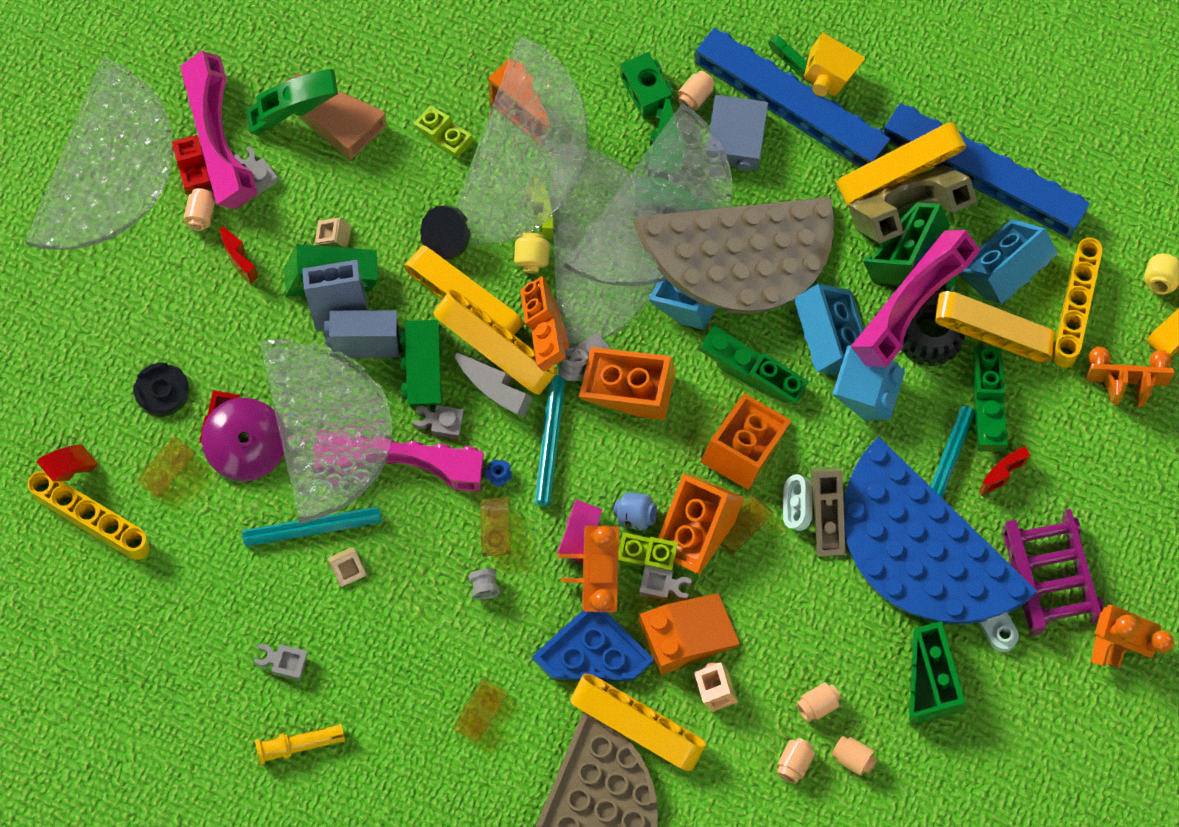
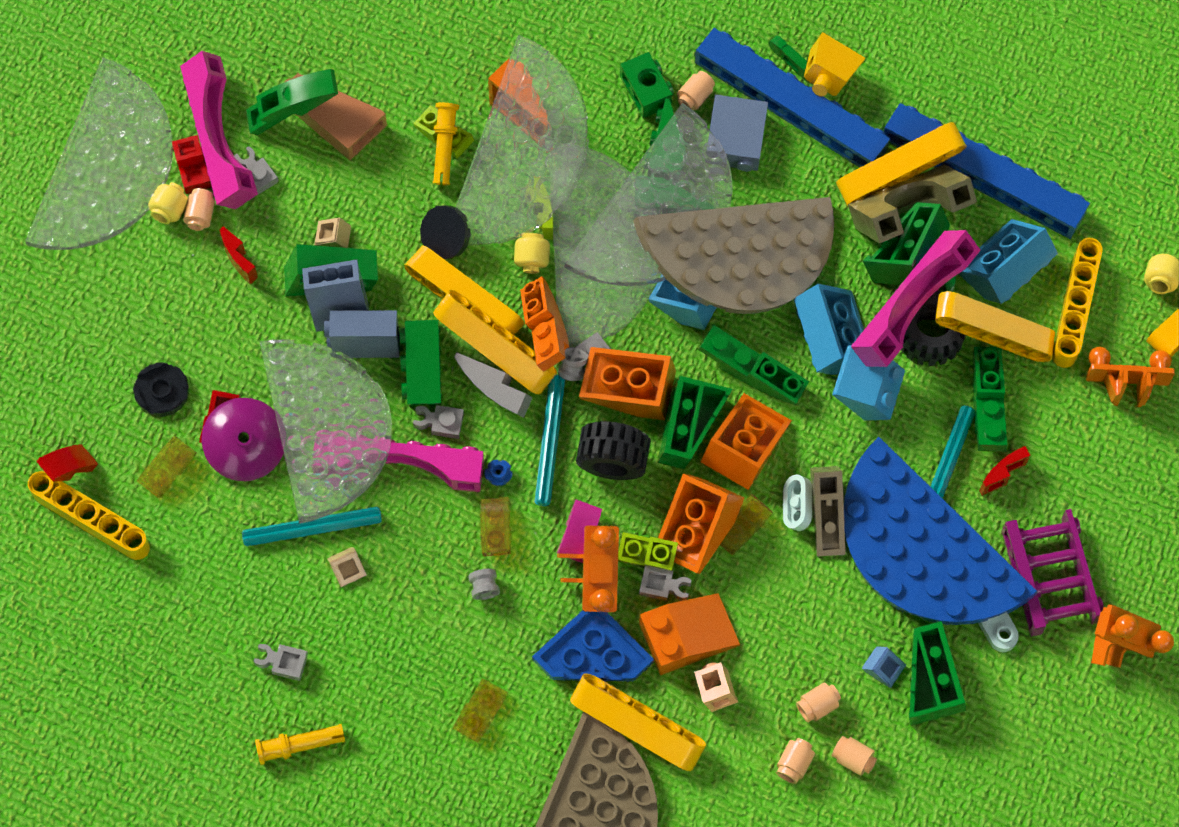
medium blue head [614,492,657,531] -> none
none -> light yellow head [148,183,188,224]
none -> yellow pin [432,102,460,186]
none -> black tyre [576,421,651,480]
none -> green wedge [657,375,733,469]
none -> medium blue slope [862,647,906,688]

